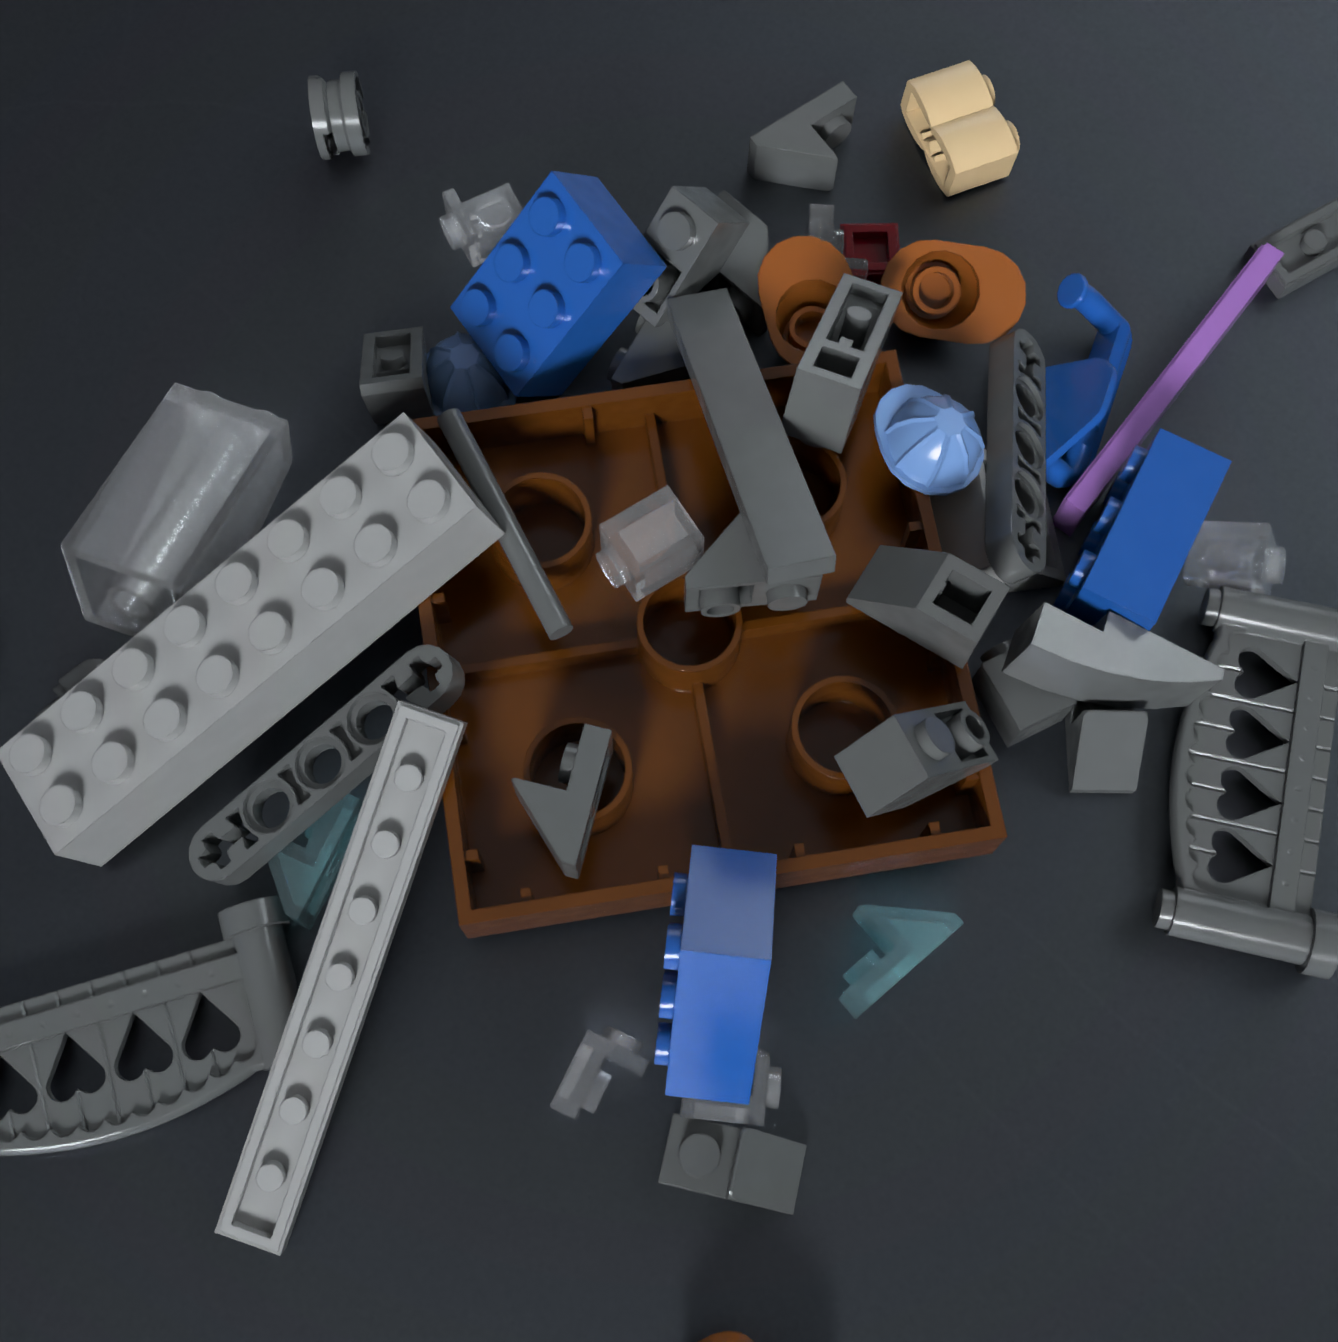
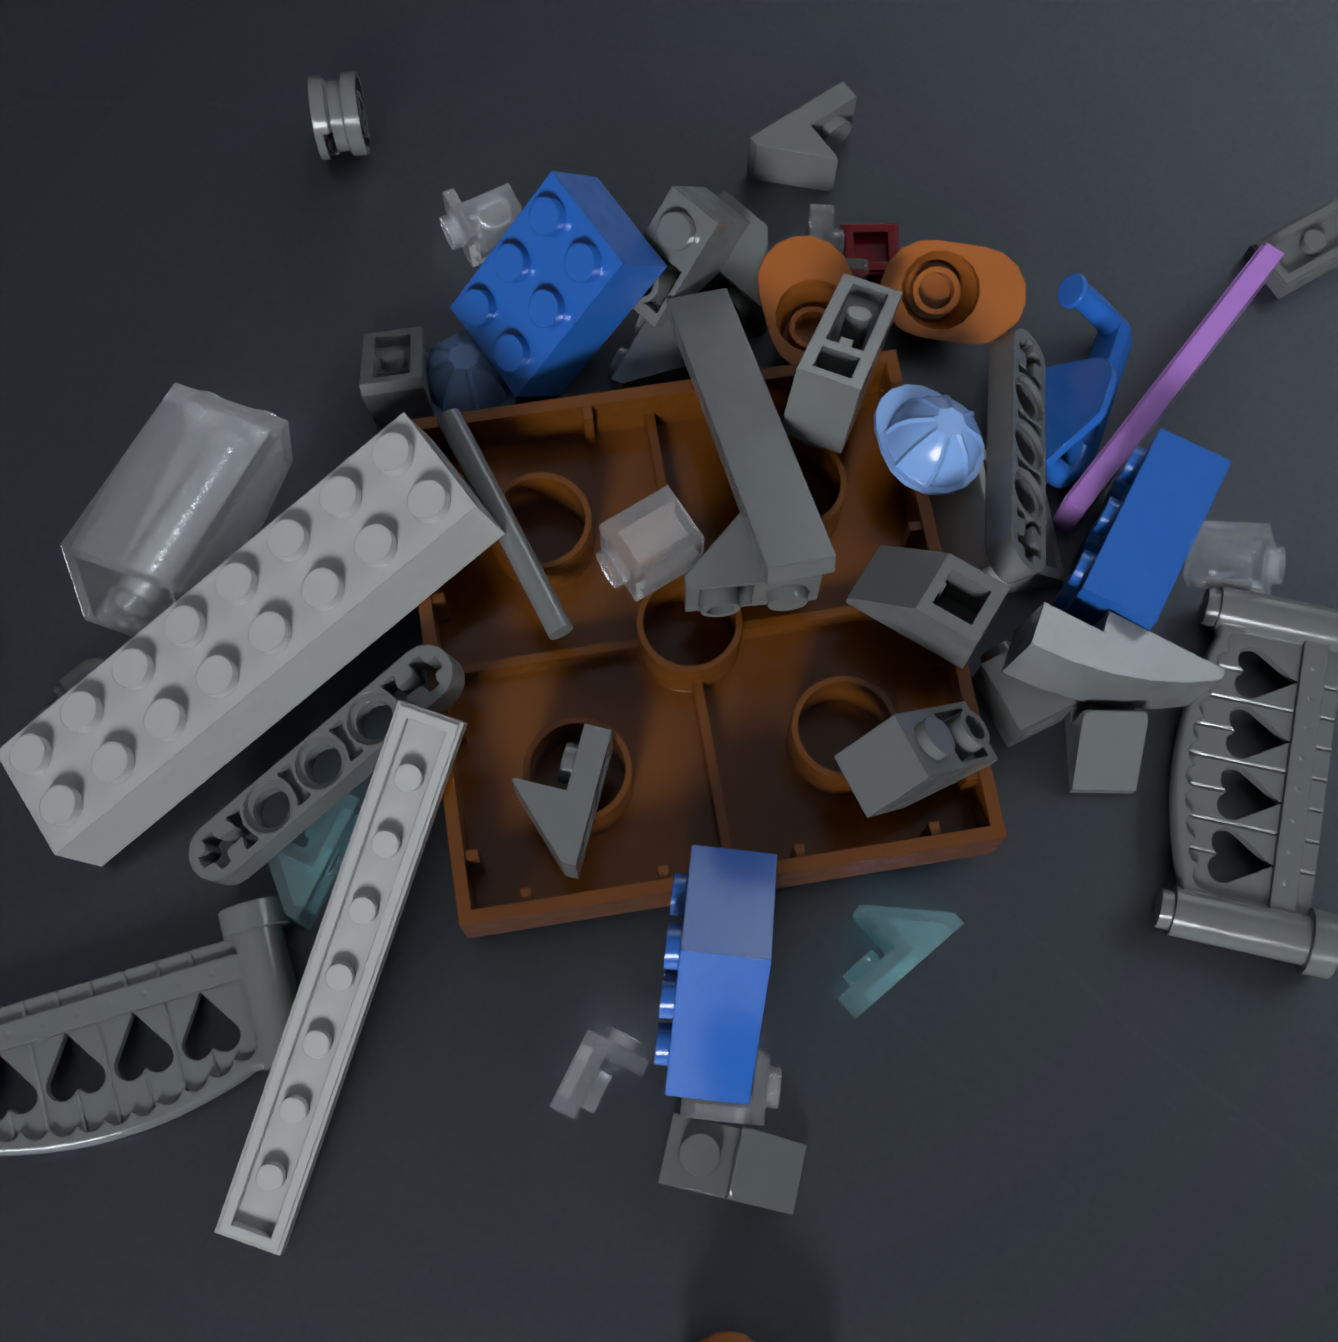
tan brick [900,60,1020,197] -> none

